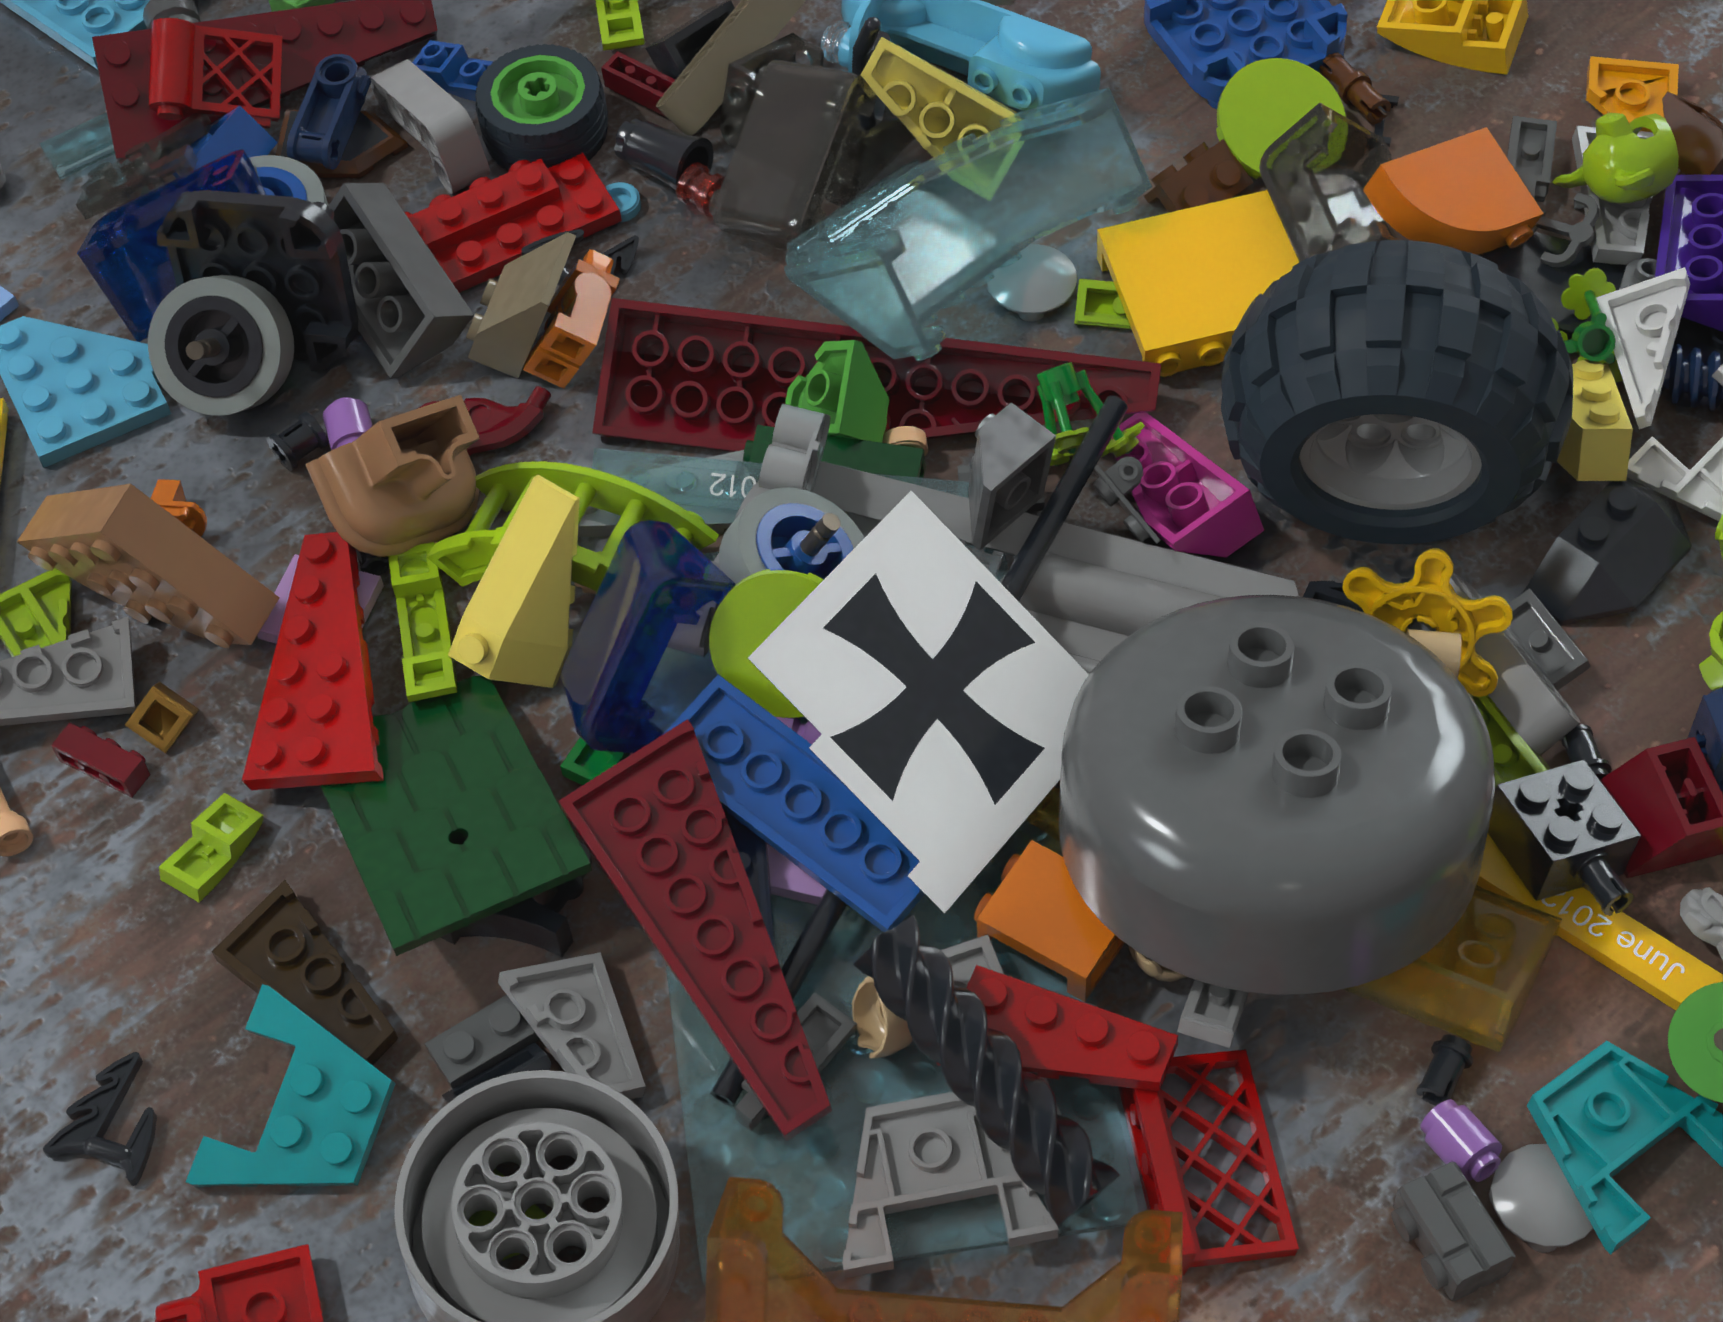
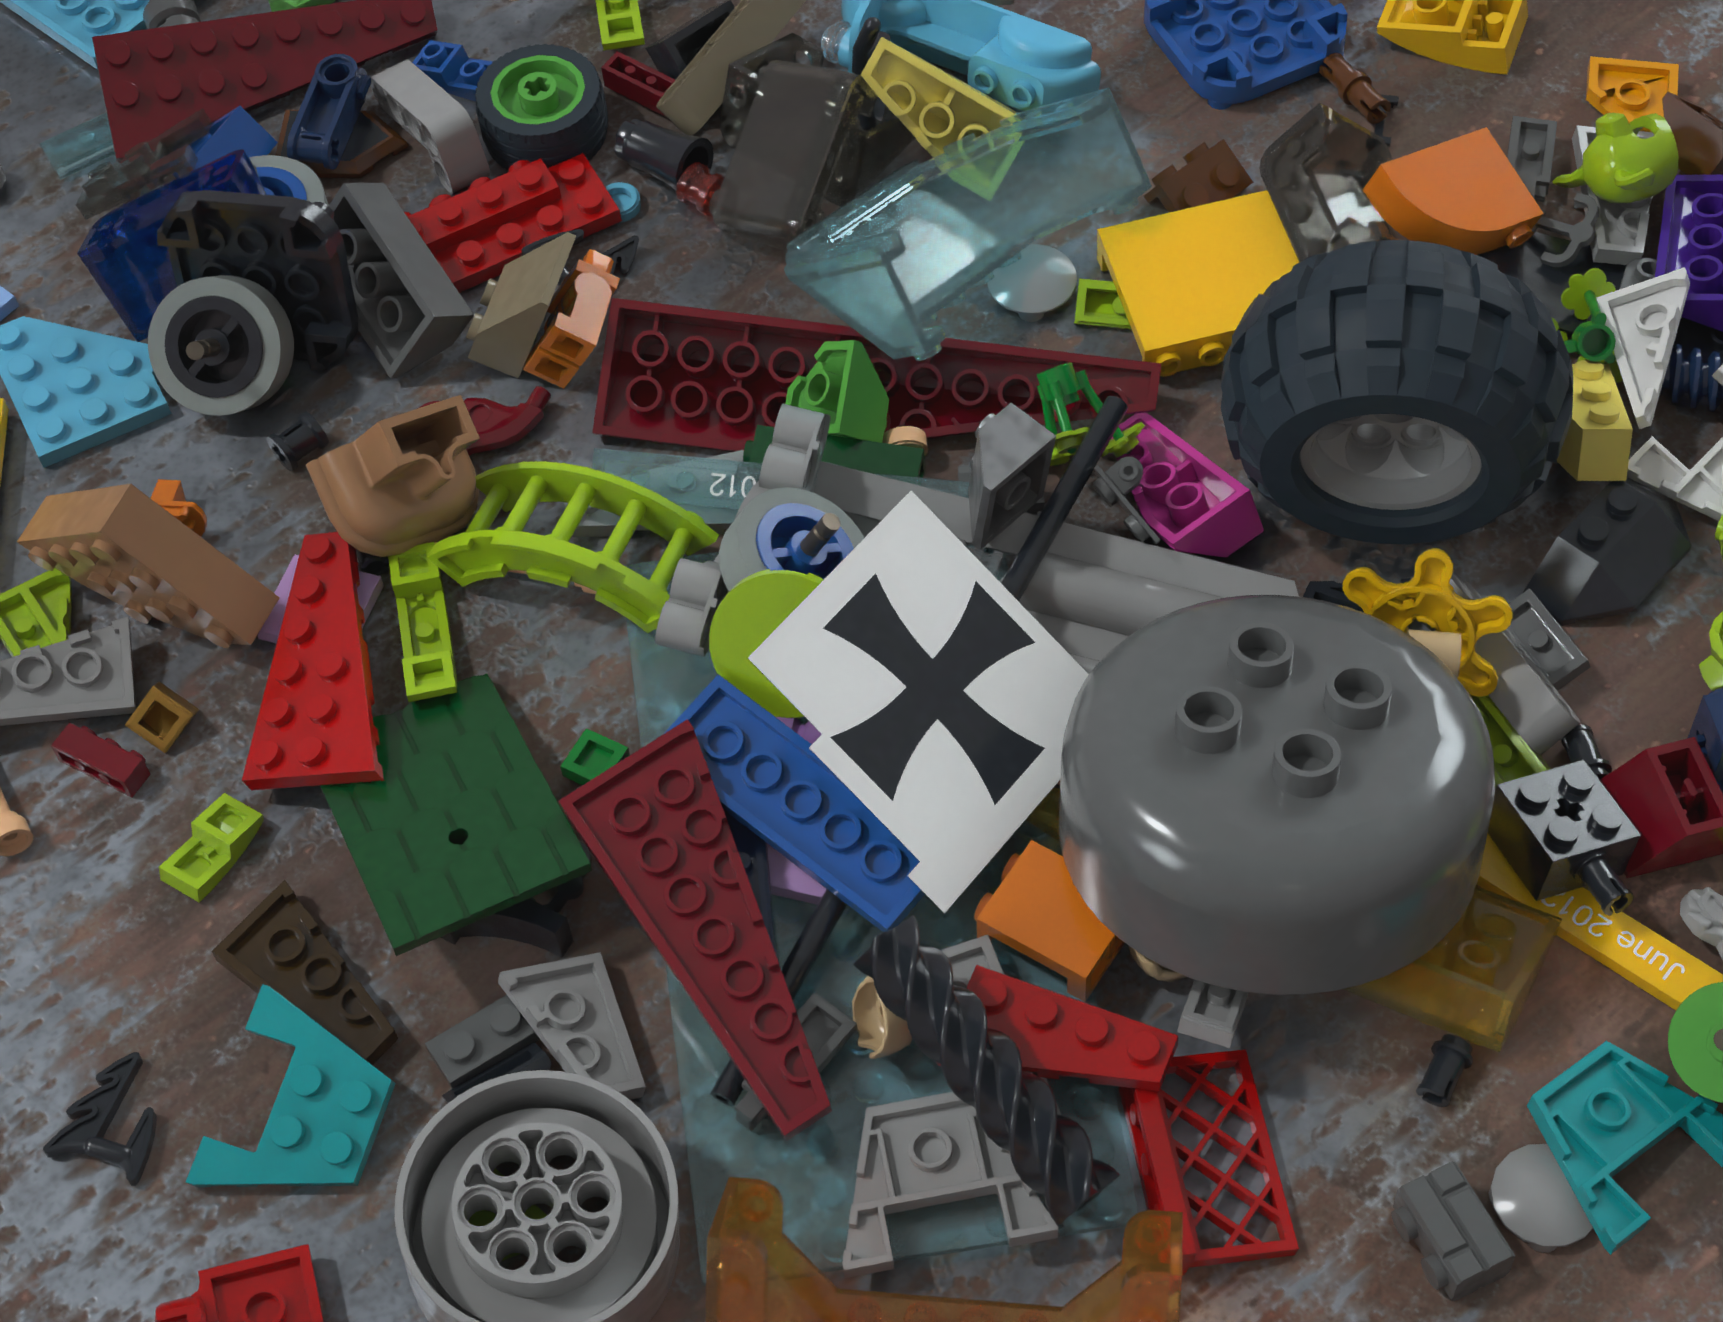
red piece [149,18,282,129] -> none
medium lavender brick [323,397,373,450] -> none
light yellow wedge [448,475,580,688] -> none
clear blue windscreen [561,520,735,753] -> none
lime tile [1216,58,1346,185] -> none
medium lavender brick [1421,1099,1502,1182] -> none

